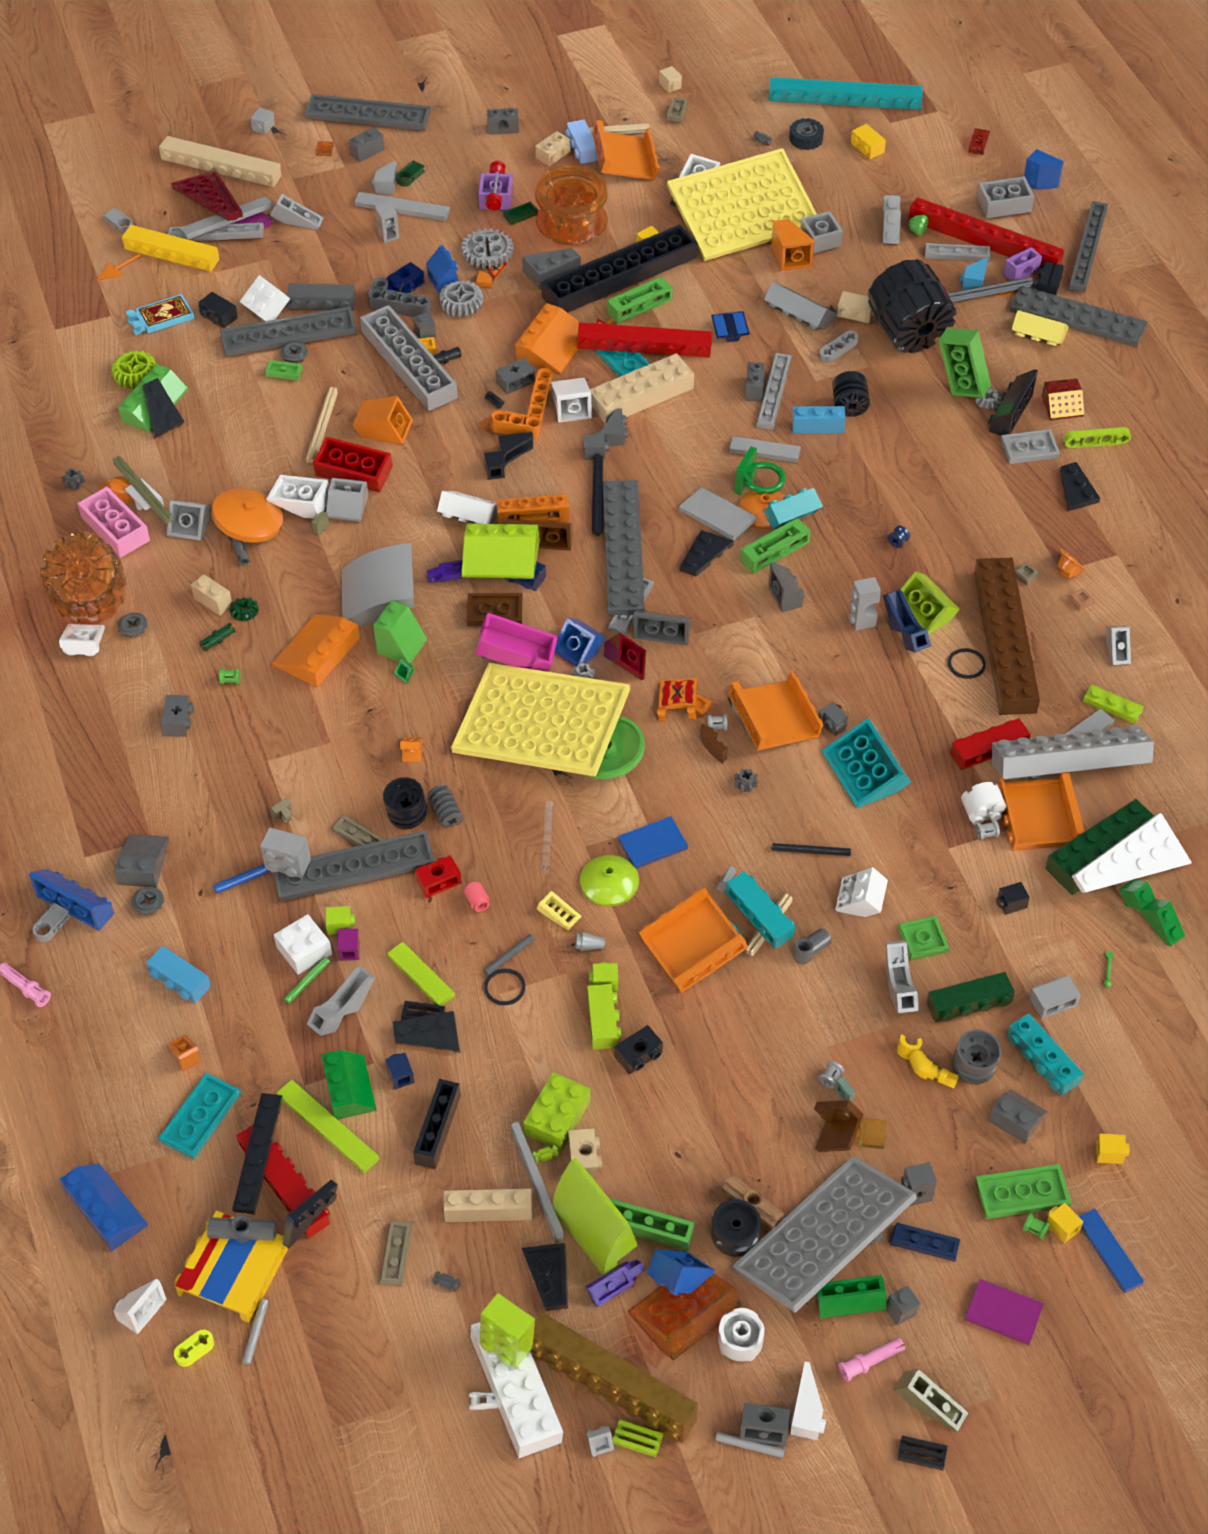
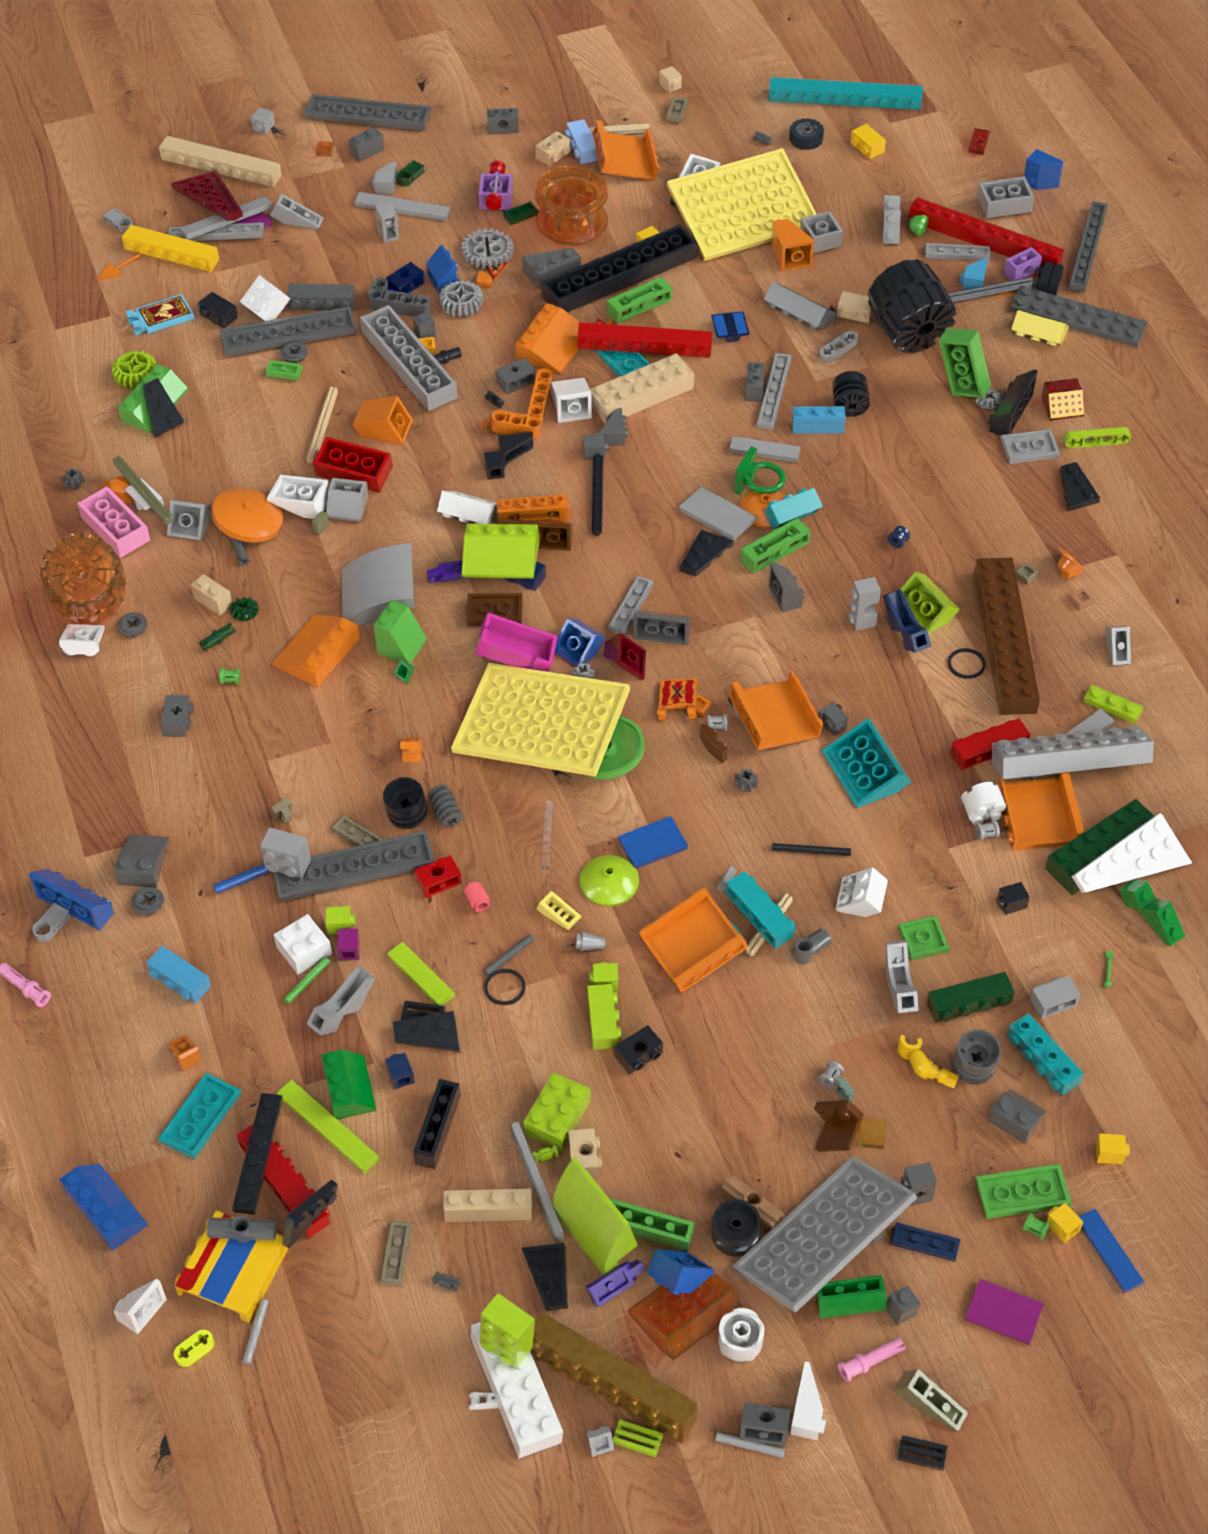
dark grey plate [603,480,645,615] -> none

